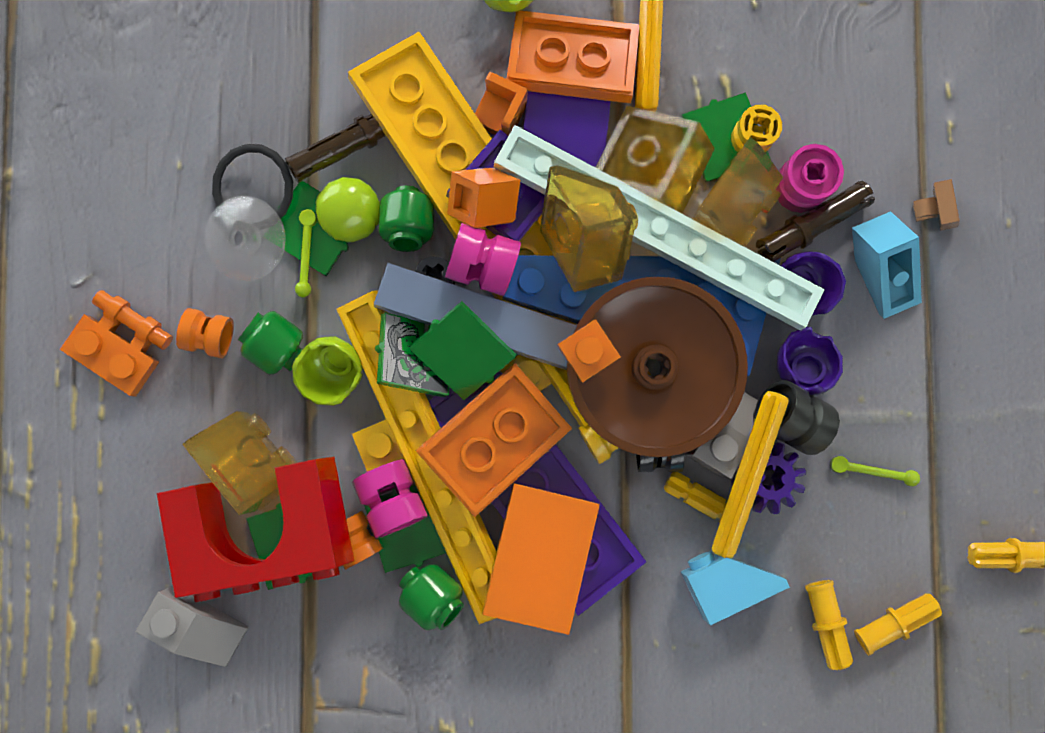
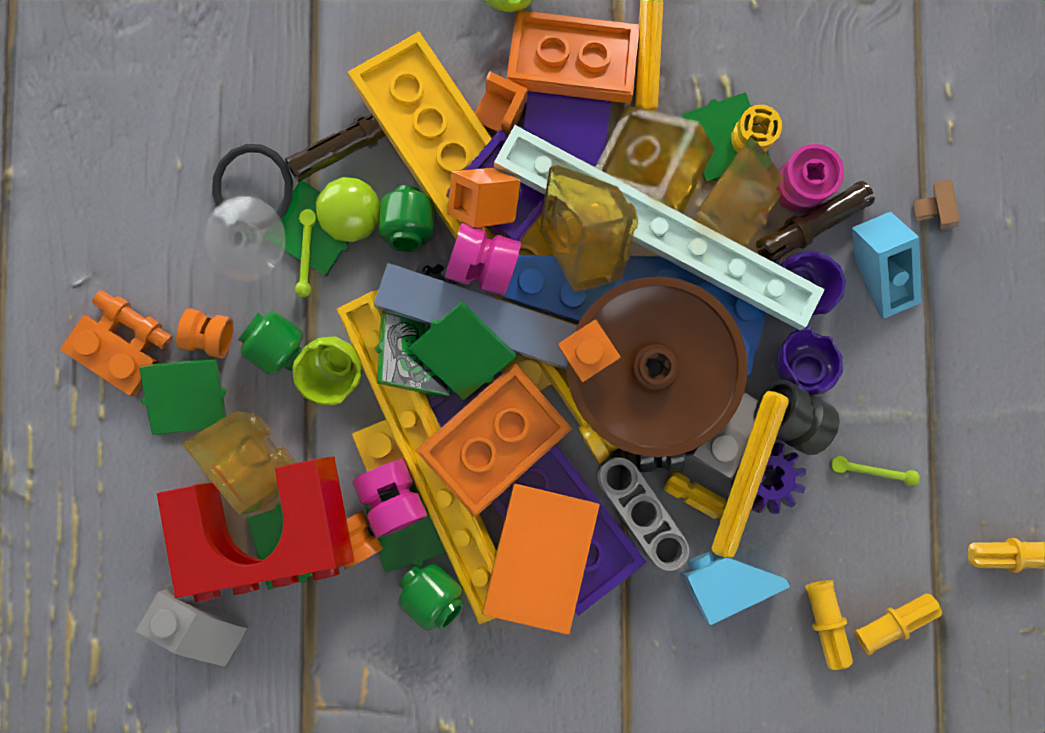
none -> green piece [139,358,228,435]
none -> light grey beam [597,458,689,571]

